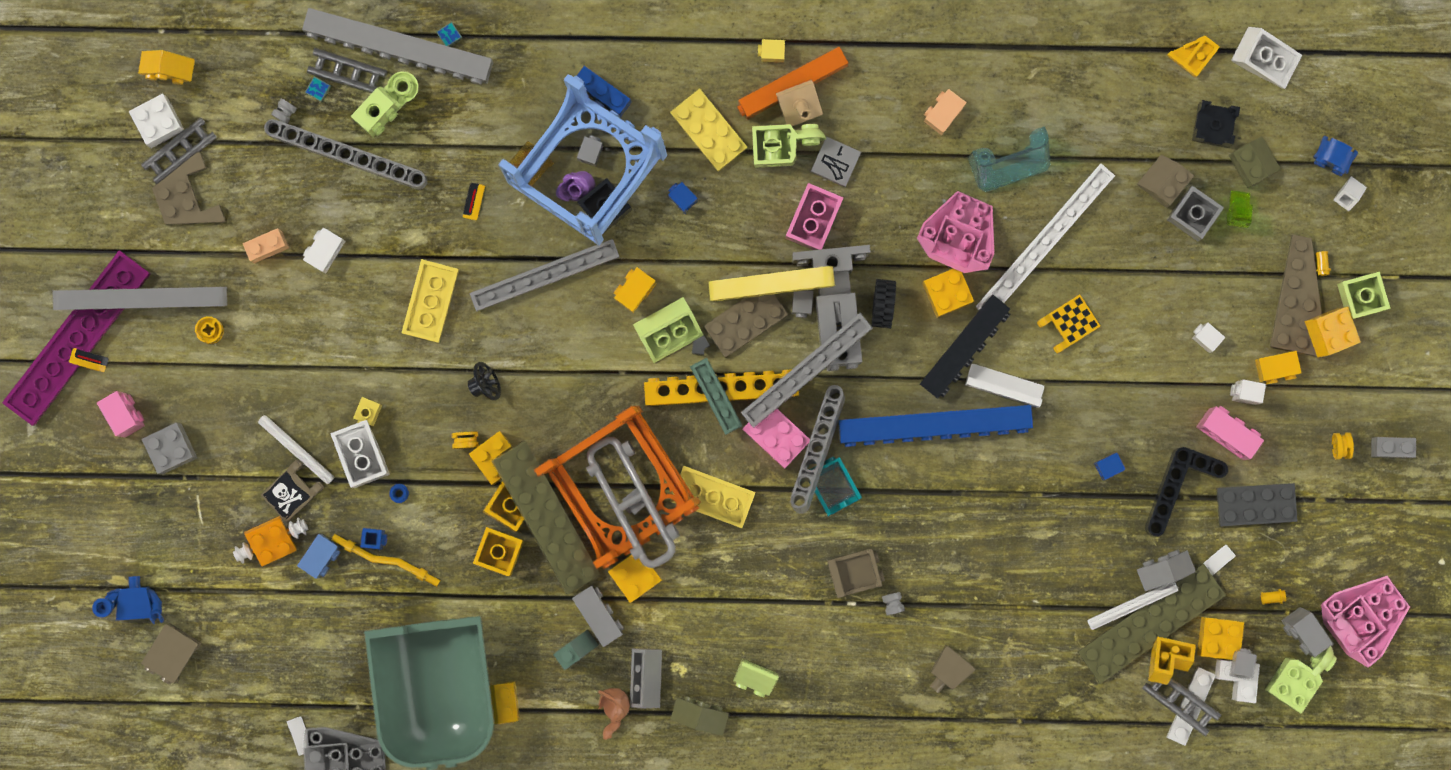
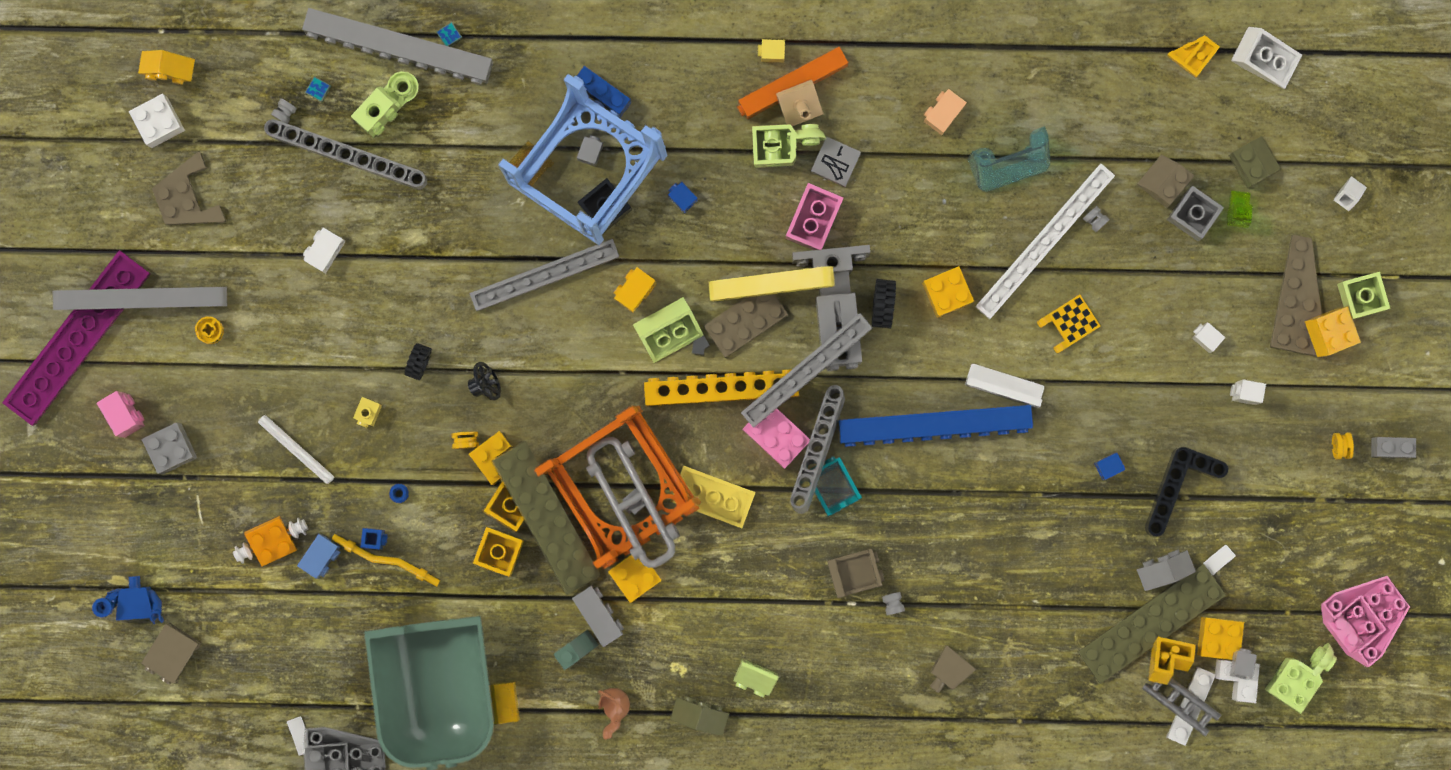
sticker [69,348,109,372] -> none
flat silver bar [141,117,217,184] -> none
light nougat brick [243,228,289,264] -> none
flag [261,459,325,523] -> none
flat silver bar [307,48,387,93] -> none
white slope [330,420,390,488] -> none
light yellow plate [402,259,459,343] -> none
sticker [463,183,485,220] -> none
medium lavender head [556,171,595,201] -> none
light grey brick [630,648,662,708] -> none
light yellow plate [670,89,748,172] -> none
sand green tile [690,358,742,435] -> none
light grey brick [792,290,813,318] -> none
bright pink wedge [917,191,994,273] -> none
black brick [920,294,1011,399] -> none
white axle [1087,582,1178,630] -> none
black panel [1192,100,1240,148] -> none
bright pink brick [1196,406,1264,460] -> none
dark grey plate [1216,483,1298,526] -> none
yellow brick [1255,351,1301,385] -> none
yellow pin [1261,589,1286,605] -> none
light grey brick [1281,607,1333,657] -> none
blue brick [1313,136,1358,176] -> none
yellow pin [1316,251,1331,276] -> none
none -> black tyre [404,343,432,381]
none -> light grey wheel [1083,206,1110,232]

